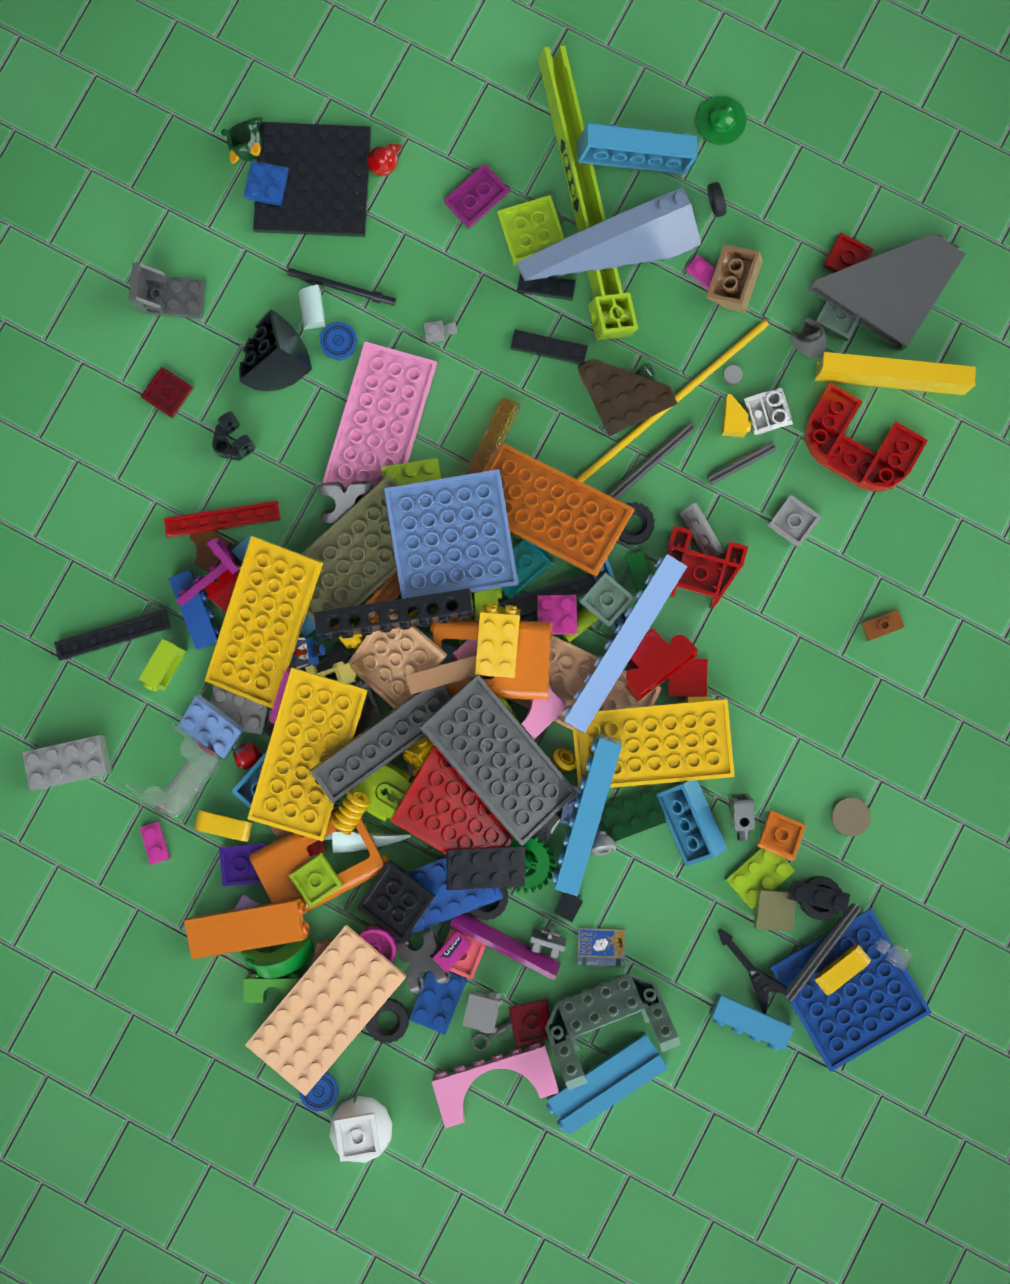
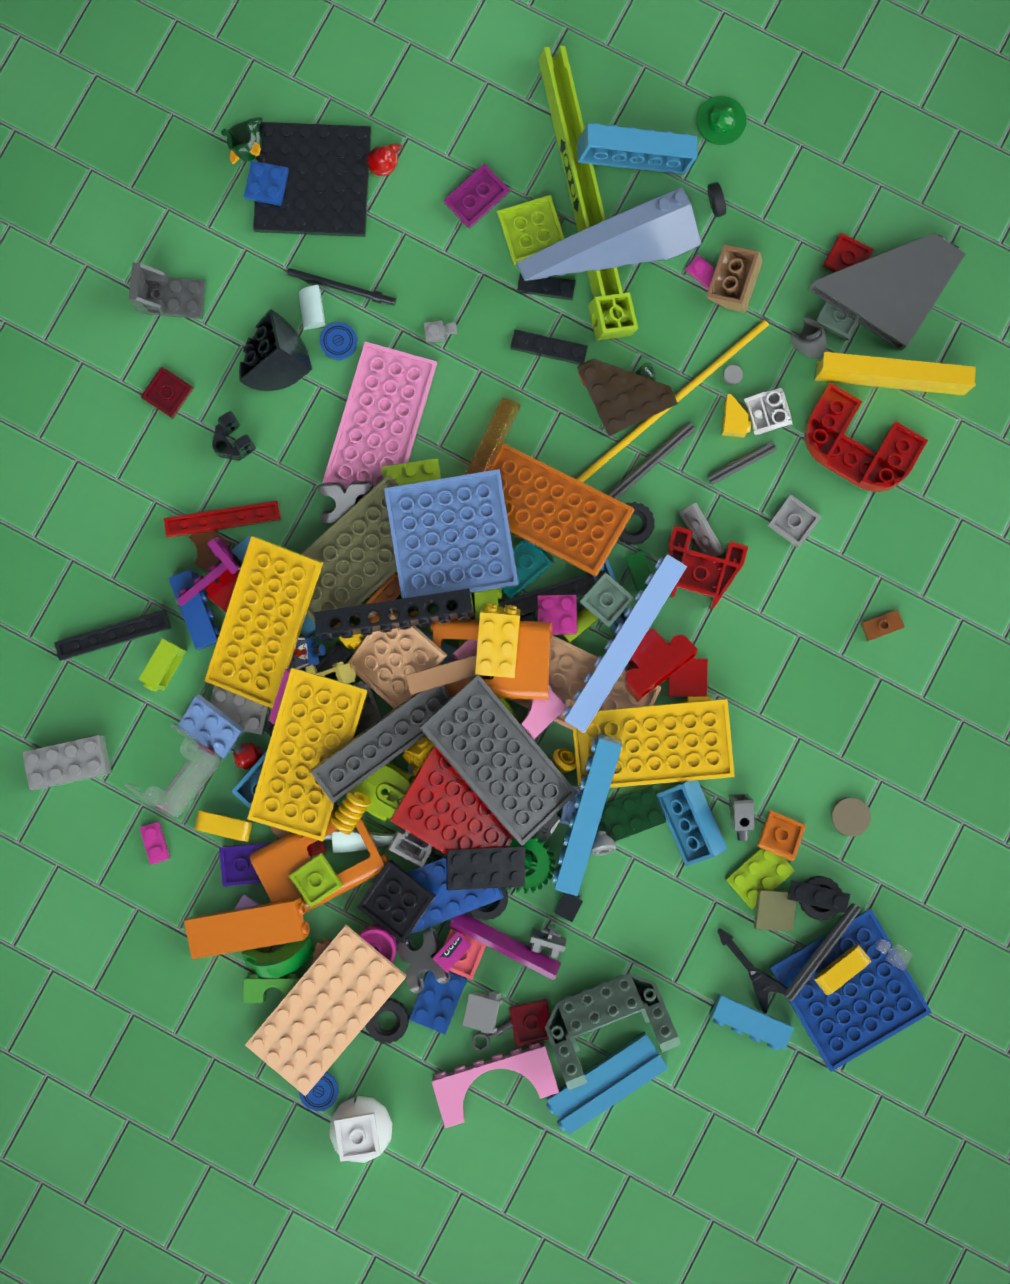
piece [577,928,625,967] -> none
none -> light grey plate [387,827,432,868]

